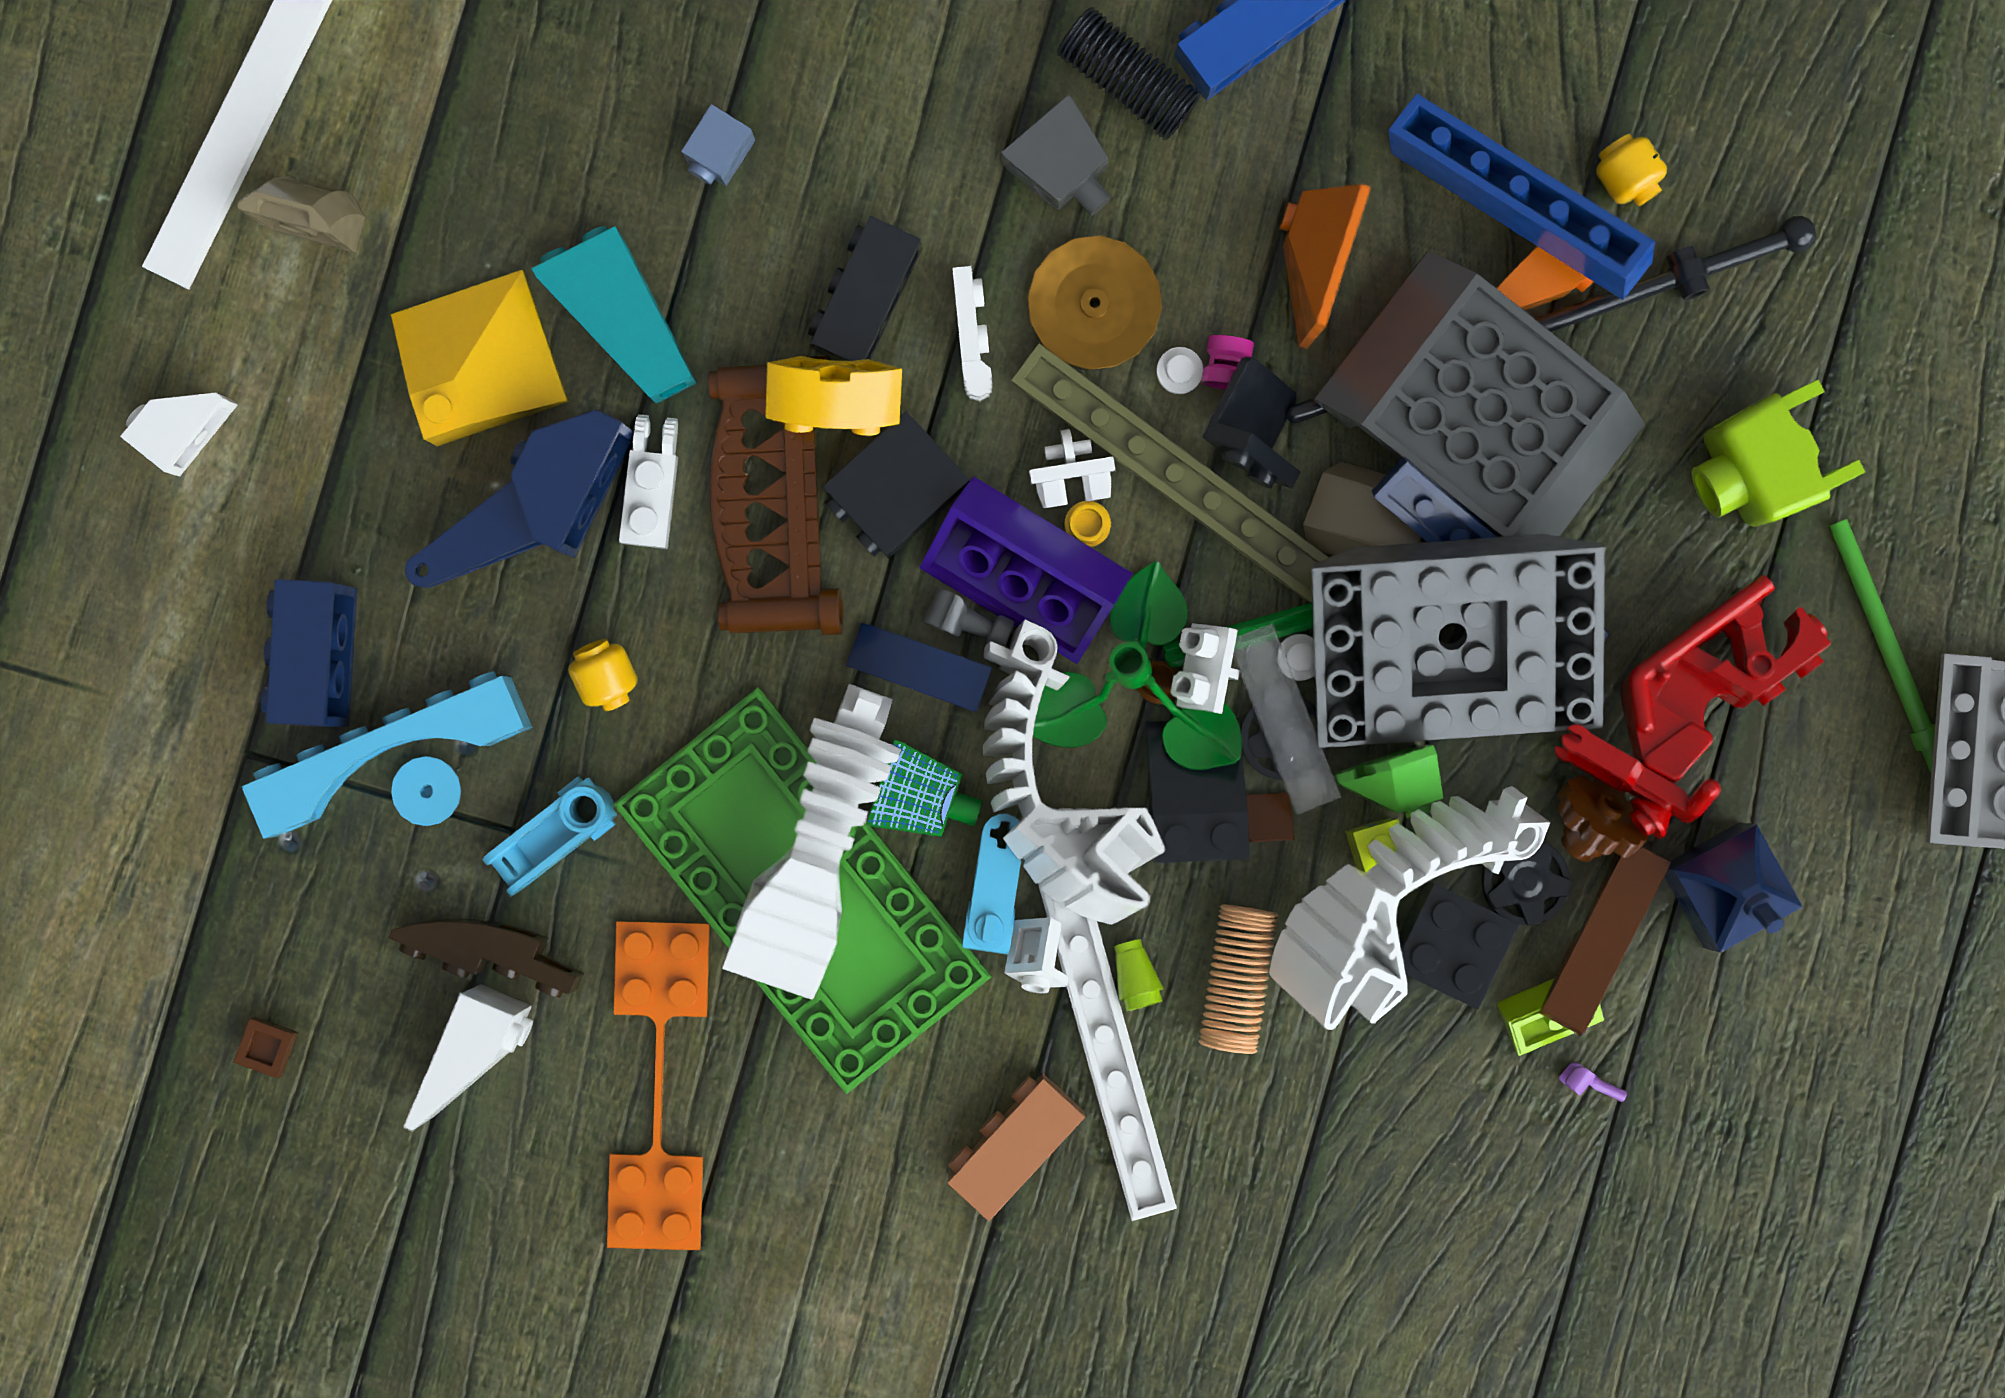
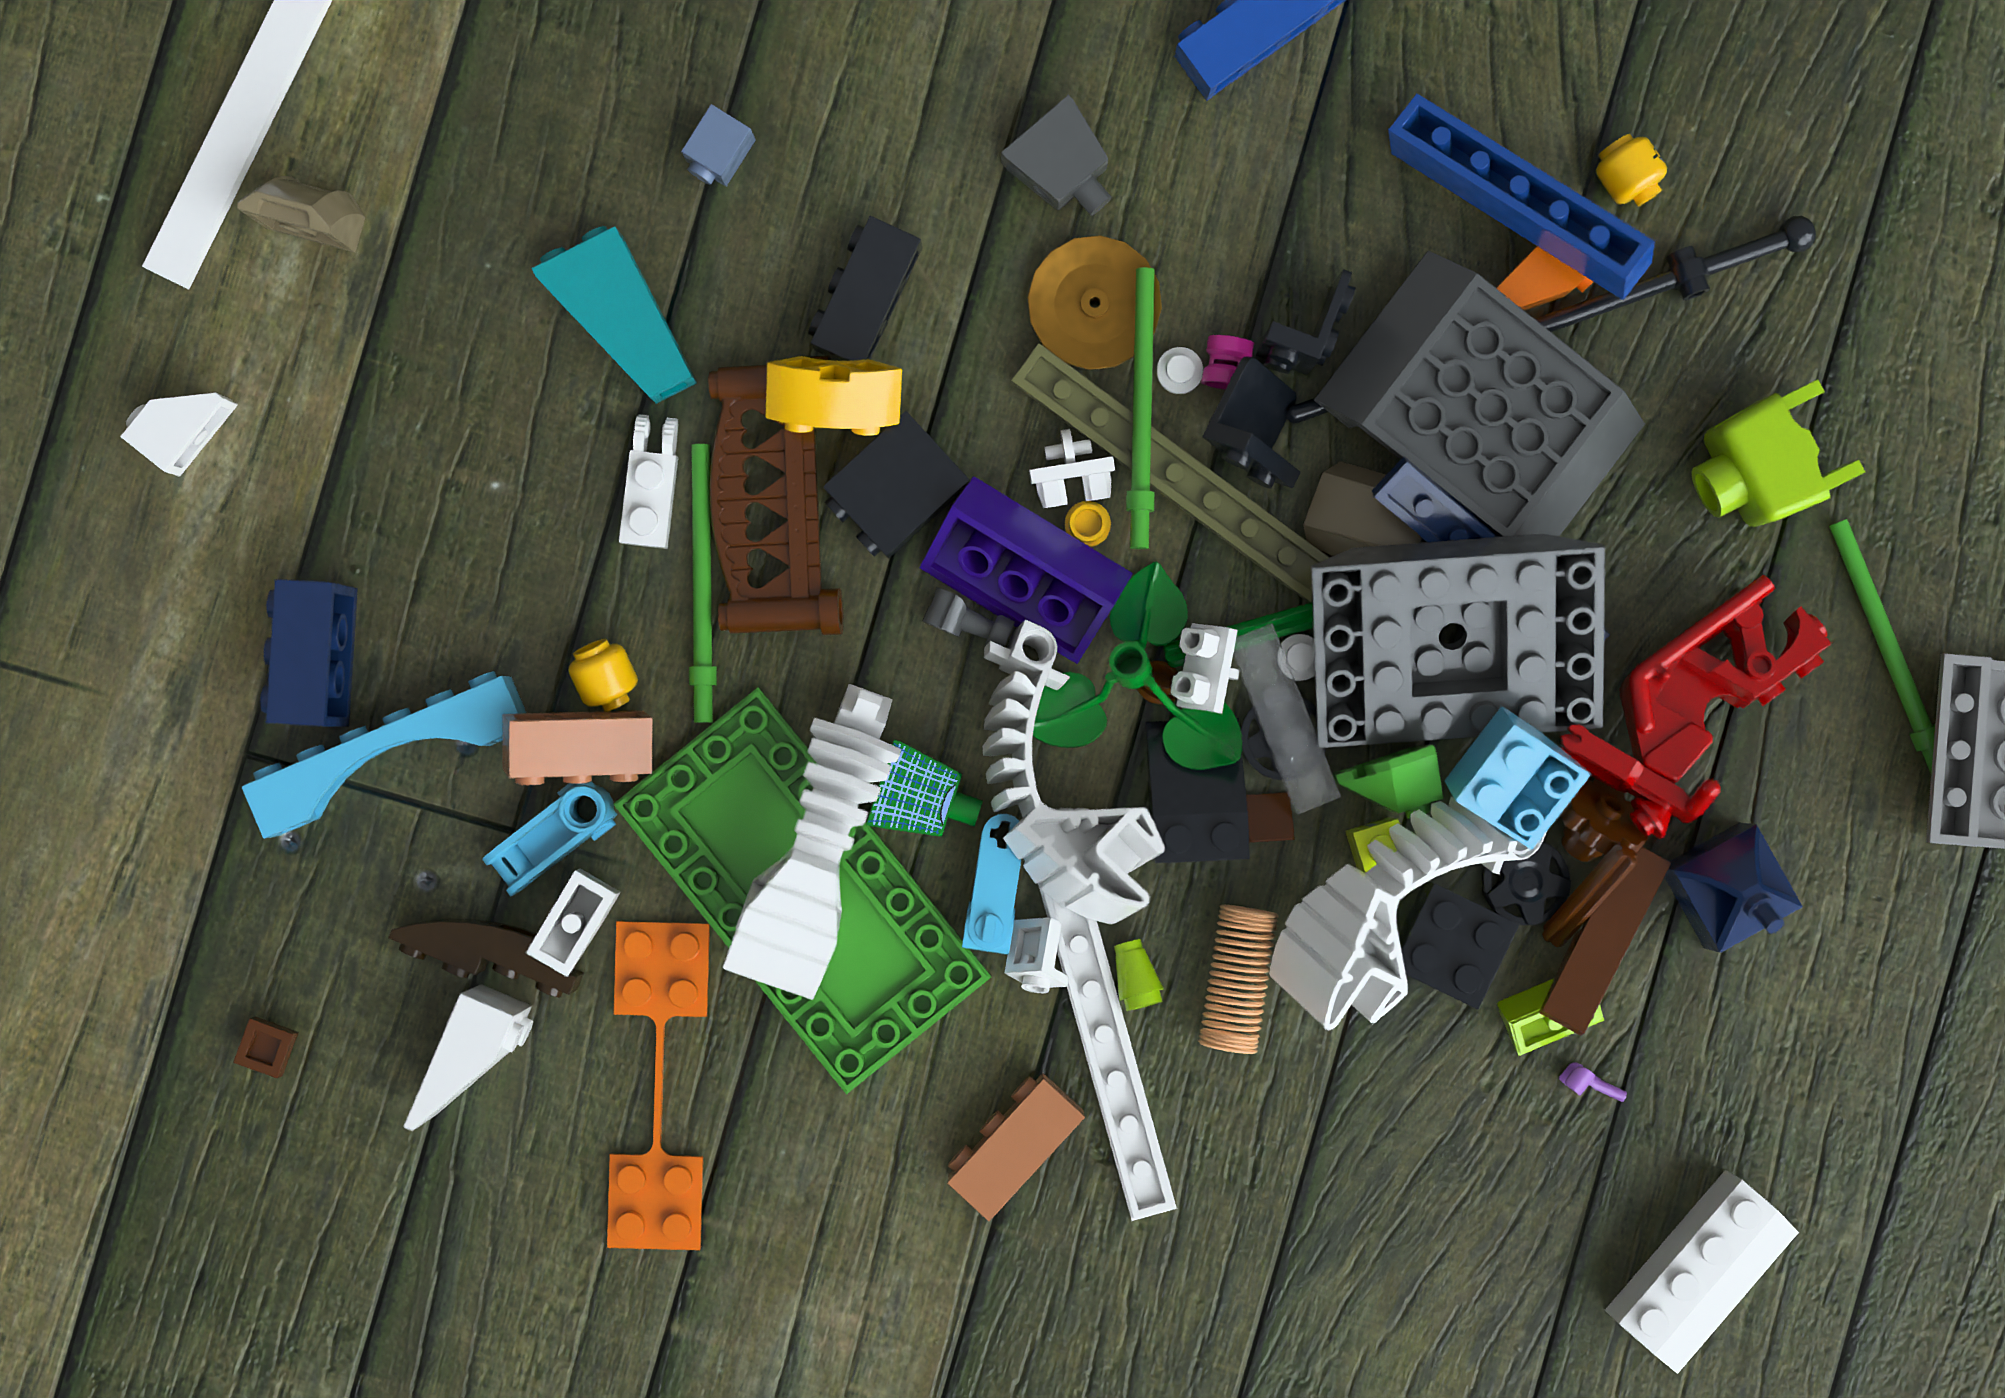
yellow slope [391,270,568,446] -> none
medium azure piece [391,756,461,826] -> none
dark blue slope [405,410,634,588] -> none
dark blue slope [846,622,992,713] -> none
white hinge [953,266,992,402] -> none
black piece [1057,7,1201,140] -> none
orange slope [1280,184,1371,349] -> none
none -> brick [503,711,652,785]
none -> white slope [526,869,621,977]
none -> bright green bar [689,444,717,723]
none -> bright green bar [1126,267,1155,549]
none -> black bracket [1256,269,1356,375]
none -> medium azure slope [1444,706,1591,850]
none -> reddish brown axle [1542,843,1637,947]
none -> white slope [1605,1170,1799,1374]

